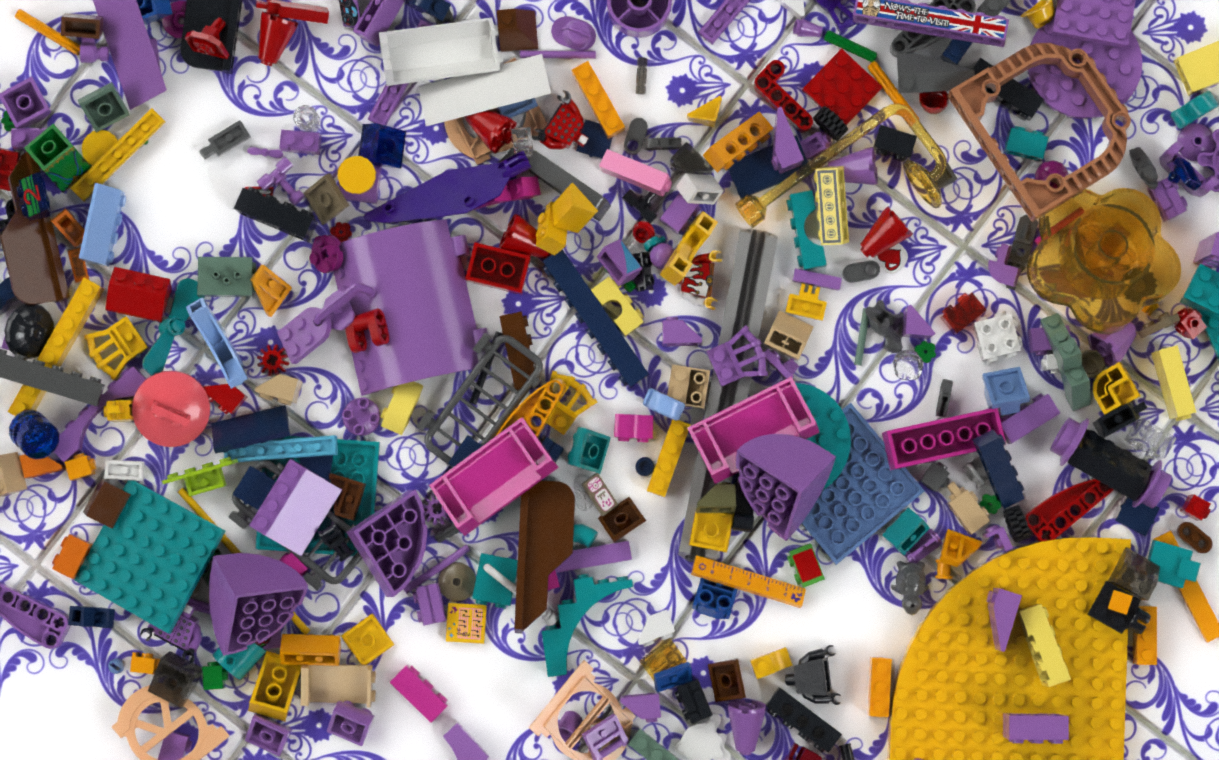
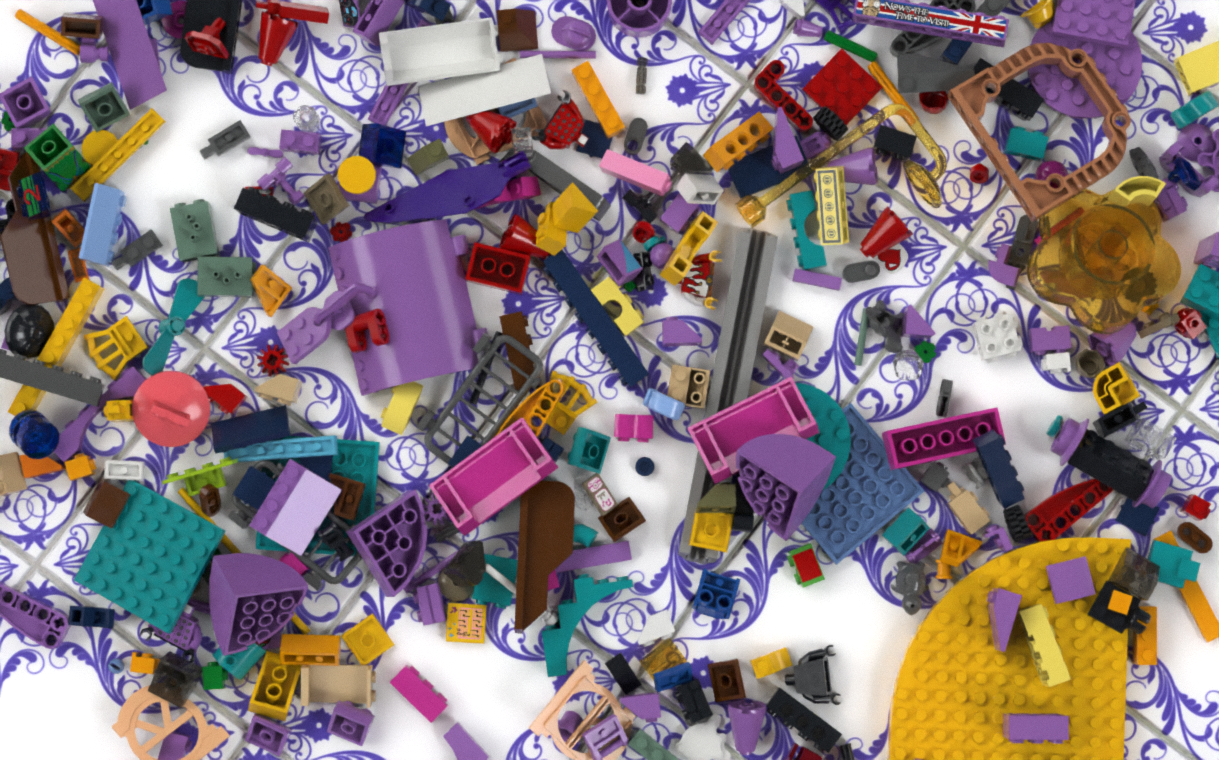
orange brick [52,534,93,579] -> none
red slope [105,267,172,323] -> none
light blue arch [186,297,248,389] -> none
magenta plate [309,235,343,273] -> none
medium lavender dish [342,397,381,436] -> none
dark grey piece [644,137,682,150] -> none
yellow brick [647,419,691,498] -> none
yellow slope [686,96,722,127] -> none
light orange tile [691,555,806,608] -> none
medium lavender plate [706,325,768,387] -> none
yellow hinge [785,283,827,321] -> none
light orange brick [867,657,892,717] -> none
dark grey panel [928,163,957,192] -> none
clear red brick [940,292,986,335] -> none
green plant [979,494,1002,514] -> none
medium blue panel [982,366,1030,416] -> none
medium lavender brick [1000,393,1060,444] -> none
sand green arch [1040,313,1091,411] -> none
light yellow brick [1151,345,1196,422] -> none
none -> dark grey plate [112,229,163,270]
none -> sand green piece [170,199,220,263]
none -> reddish brown plate [199,484,221,517]
none -> olive slope [407,138,450,176]
none -> clear smoke slope [443,540,486,587]
none -> black slope [605,652,642,695]
none -> red tile [970,163,989,184]
none -> medium lavender slope [1045,556,1096,604]
none -> teal piece [1046,415,1063,438]
none -> light yellow brick [1108,176,1166,210]

